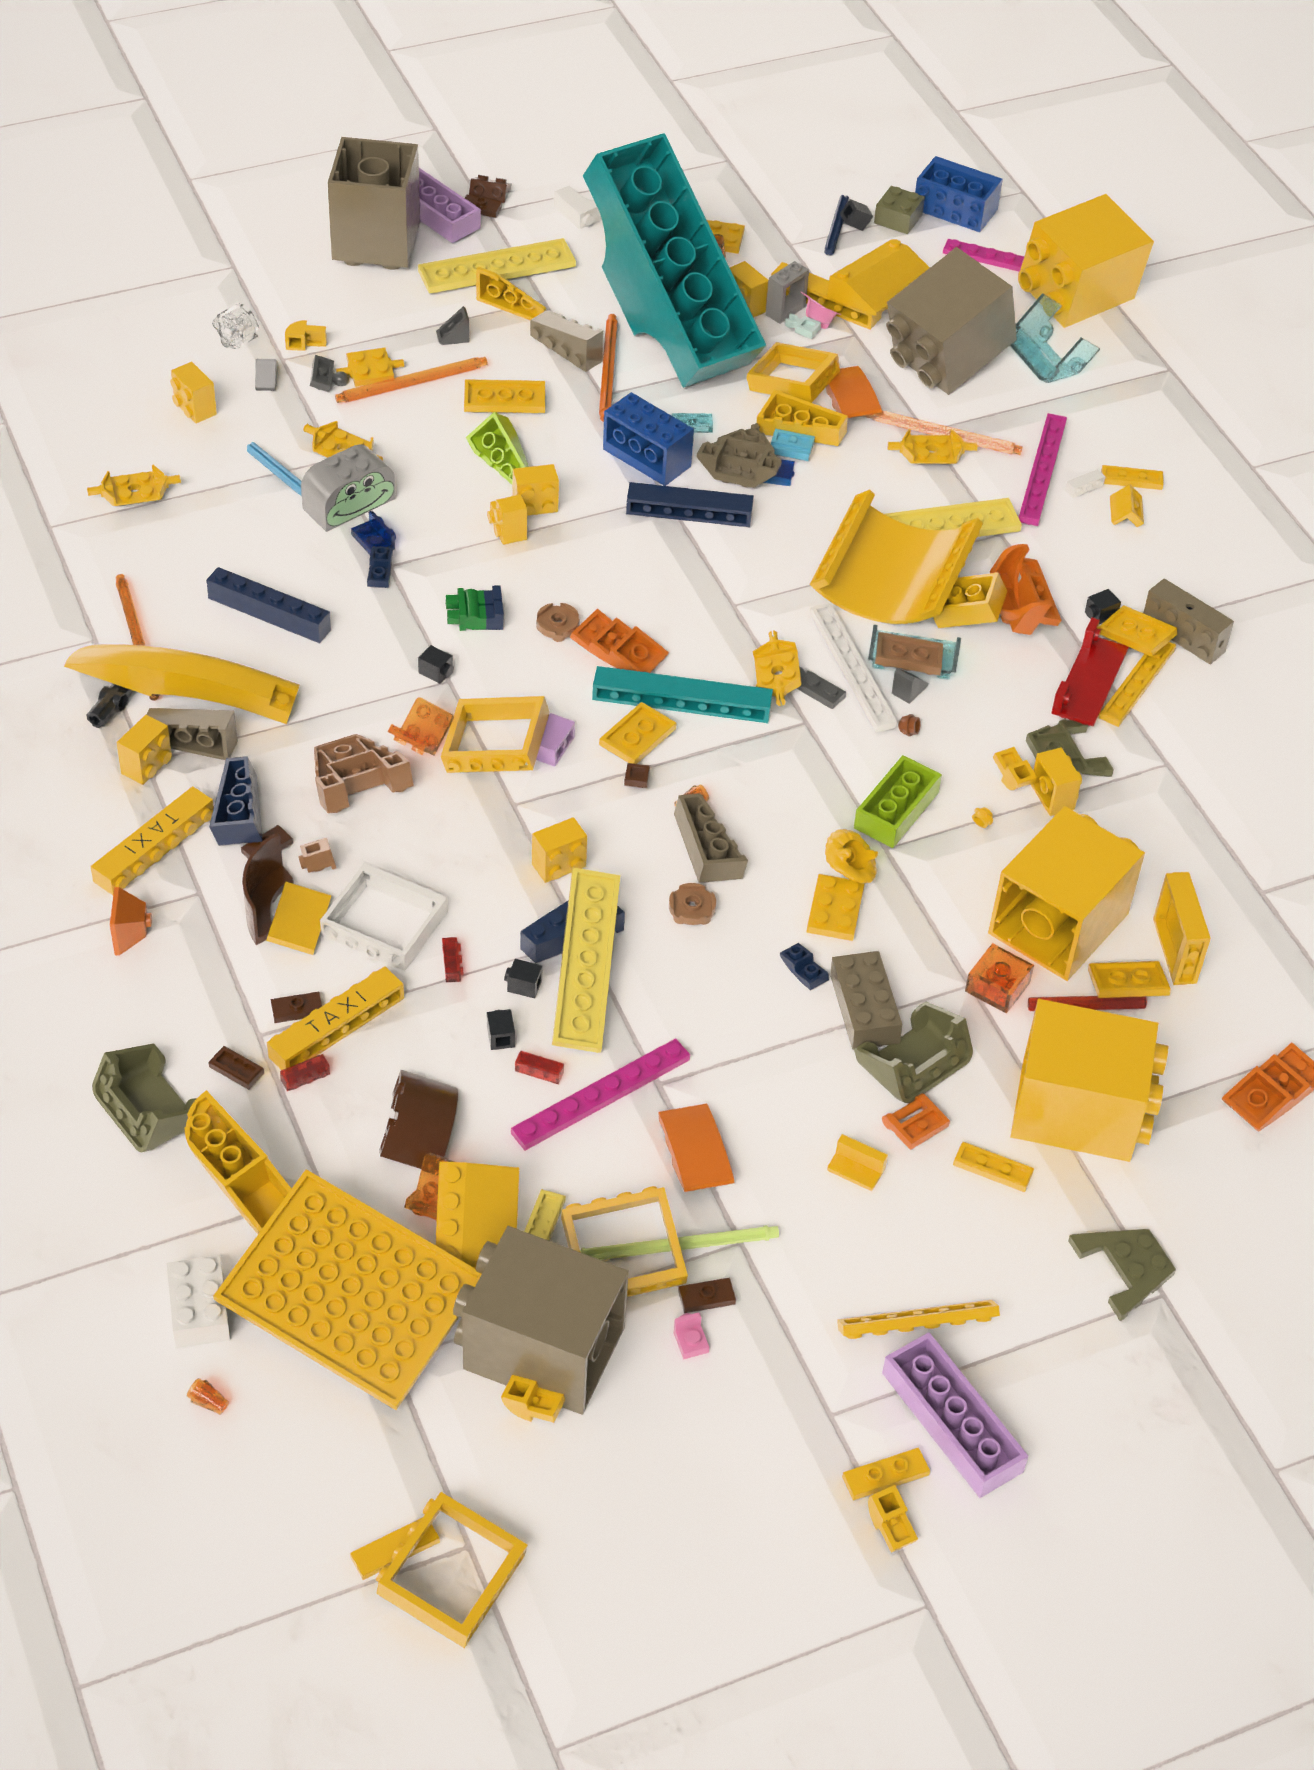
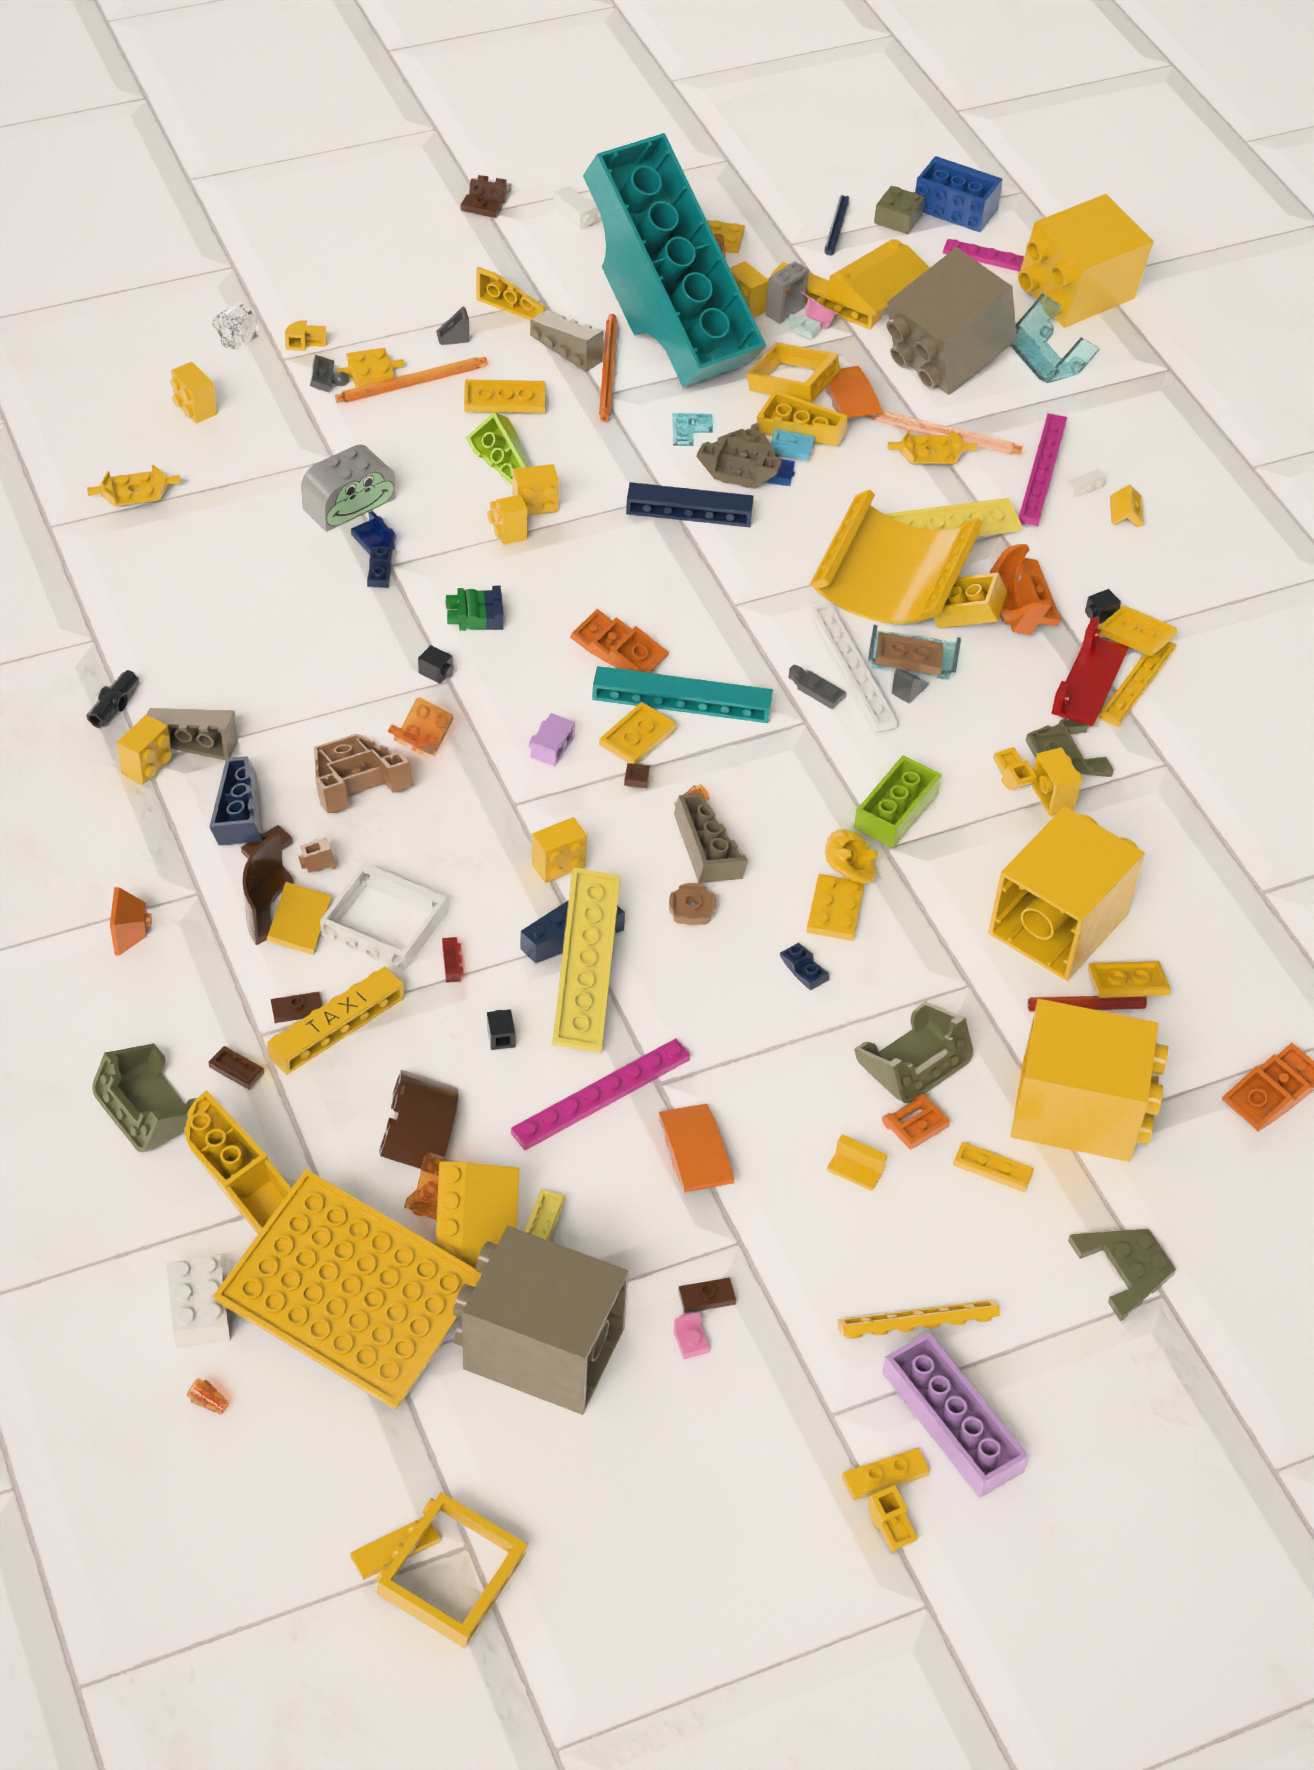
yellow slope [64,644,300,724] -> none
yellow brick [90,786,214,895] -> none
clear orange piece [115,574,159,701] -> none
dark blue brick [206,567,331,644] -> none
dark azure axle [246,442,302,497] -> none
slope [255,359,279,391] -> none
clear red piece [280,1054,330,1092] -> none
yellow plate [303,421,383,461] -> none
dark tan brick [327,136,420,270] -> none
light yellow plate [418,238,576,294] -> none
lavender brick [419,168,481,243] -> none
yellow window [440,696,550,773] -> none
yellow brick [501,1375,565,1423] -> none
black brick [504,959,543,999] -> none
clear red piece [515,1050,564,1085] -> none
medium nougat plate [536,603,580,642] -> none
yellow window [561,1186,688,1297] -> none
yellowish green piece [580,1225,779,1260] -> none
blue brick [603,392,694,486] -> none
yellow plate [752,630,802,706] -> none
dark tan brick [830,951,903,1050] -> none
black brick [840,199,873,231] -> none
dark orange plate [898,714,921,736] -> none
clear orange brick [965,943,1034,1014] -> none
yellow plate [972,807,993,828] -> none
yellow tile [1101,465,1163,490] -> none
dark tan brick [1143,578,1234,665] -> none
yellow window [1153,872,1211,985] -> none

